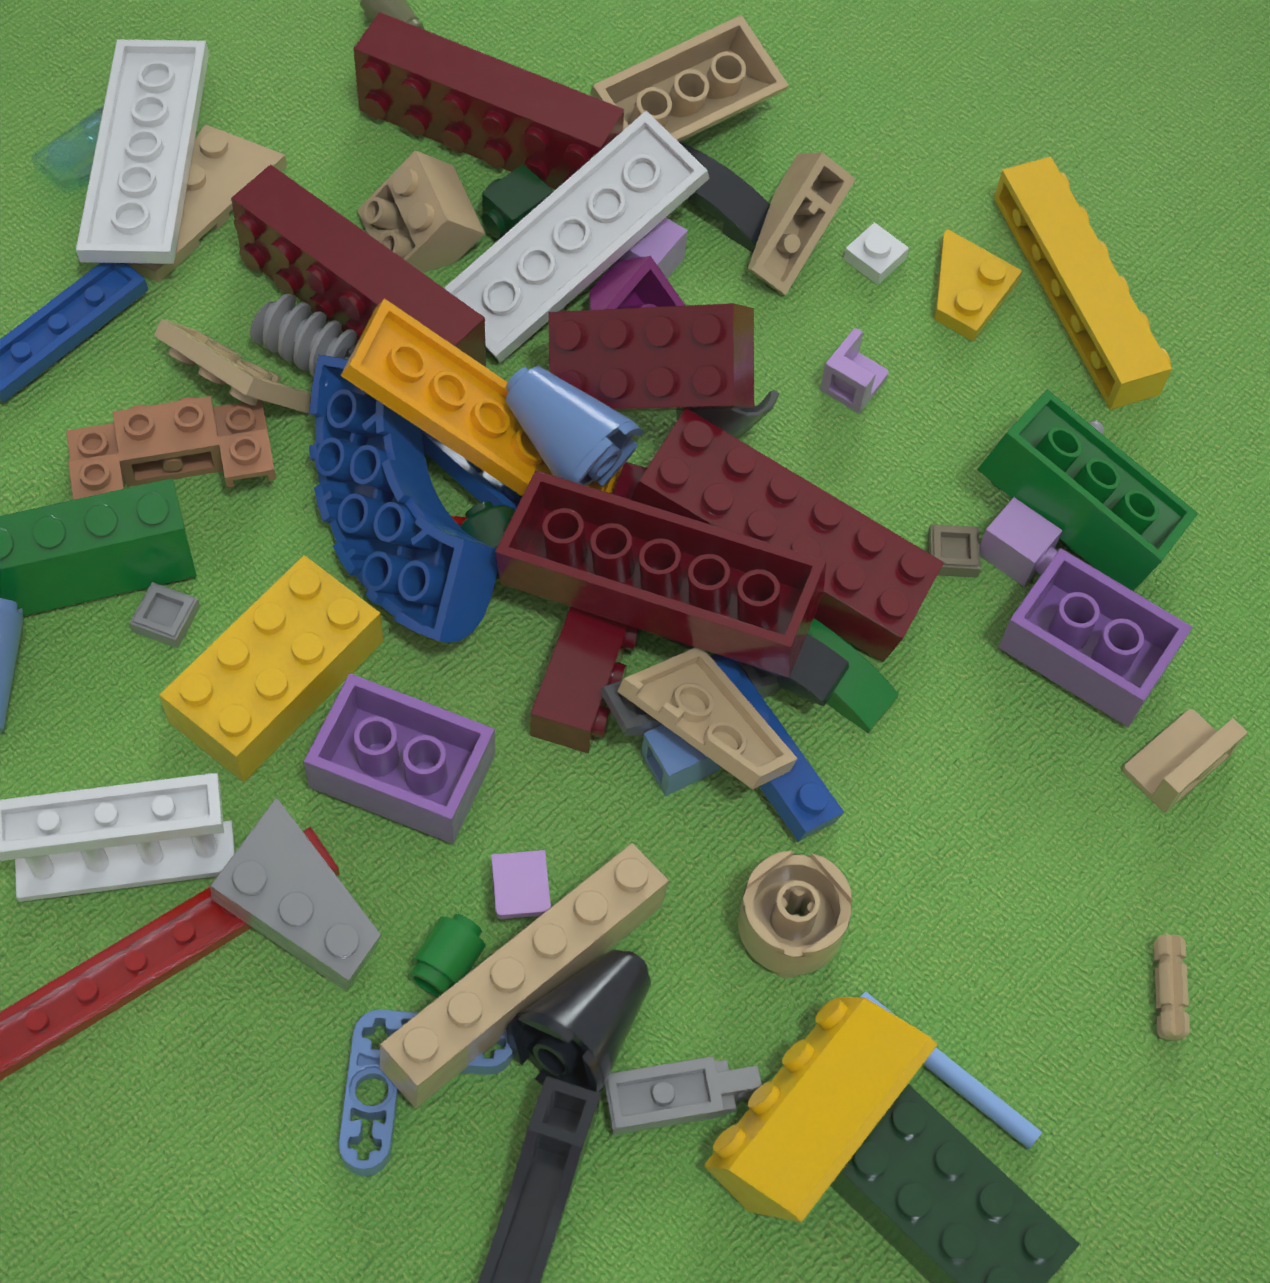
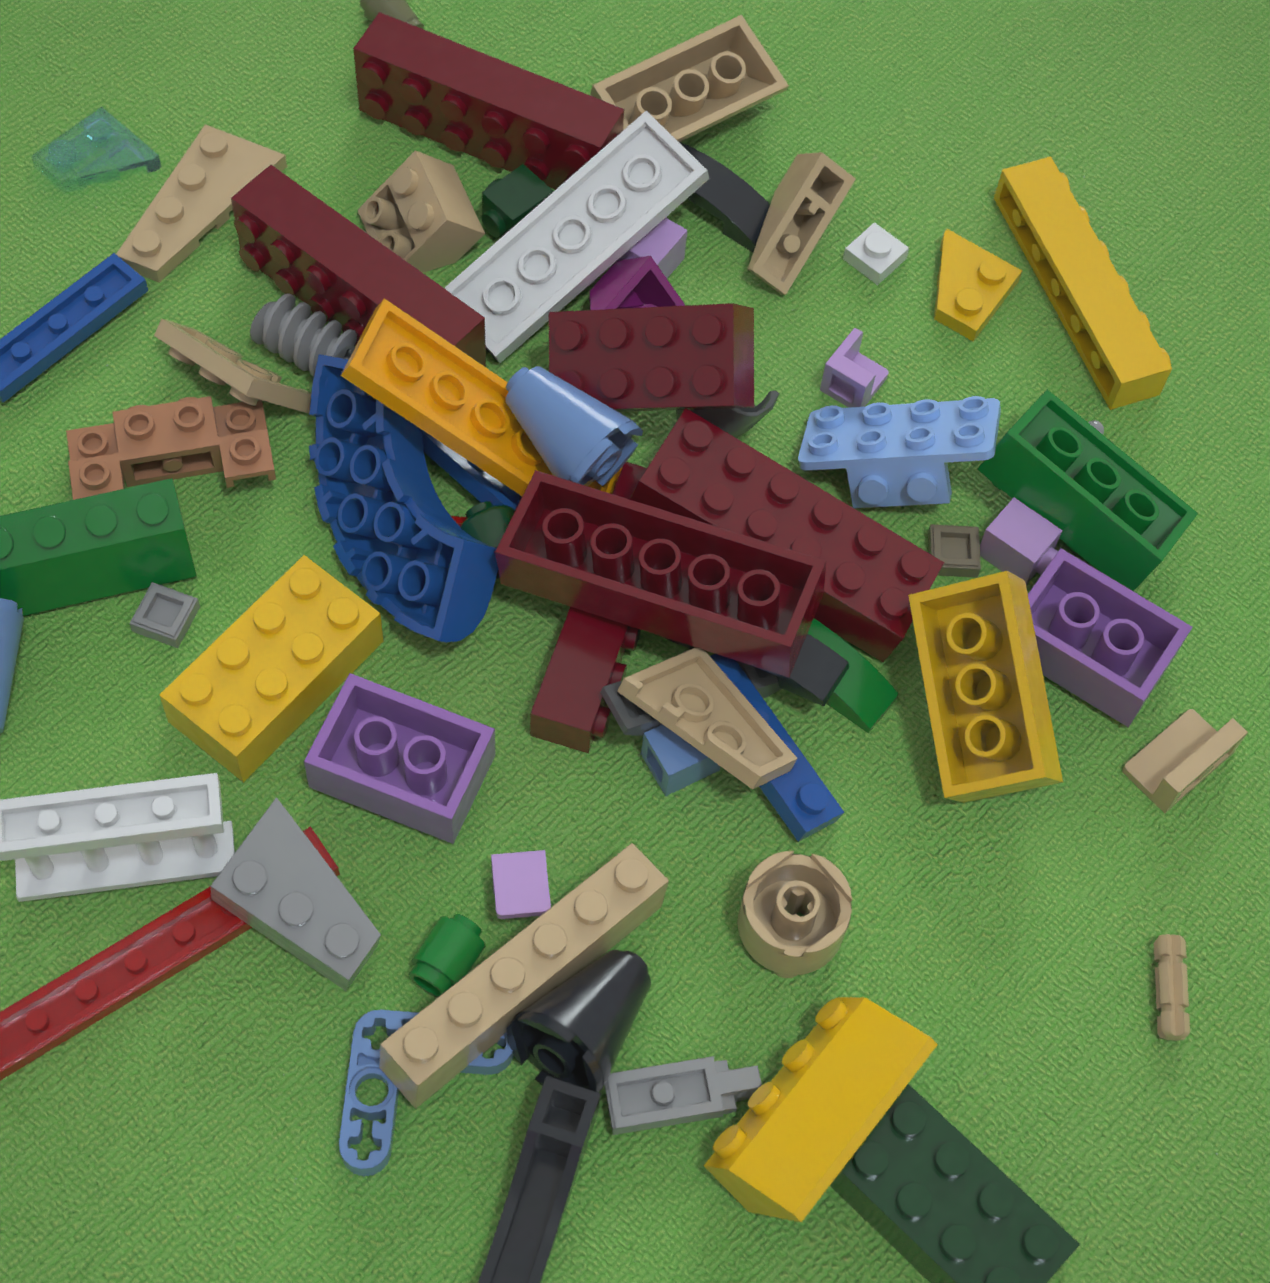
white plate [76,39,209,264] -> none
light blue bar [861,992,1042,1149] -> none
none -> light blue bracket [798,396,1001,508]
none -> yellow brick [908,571,1063,803]

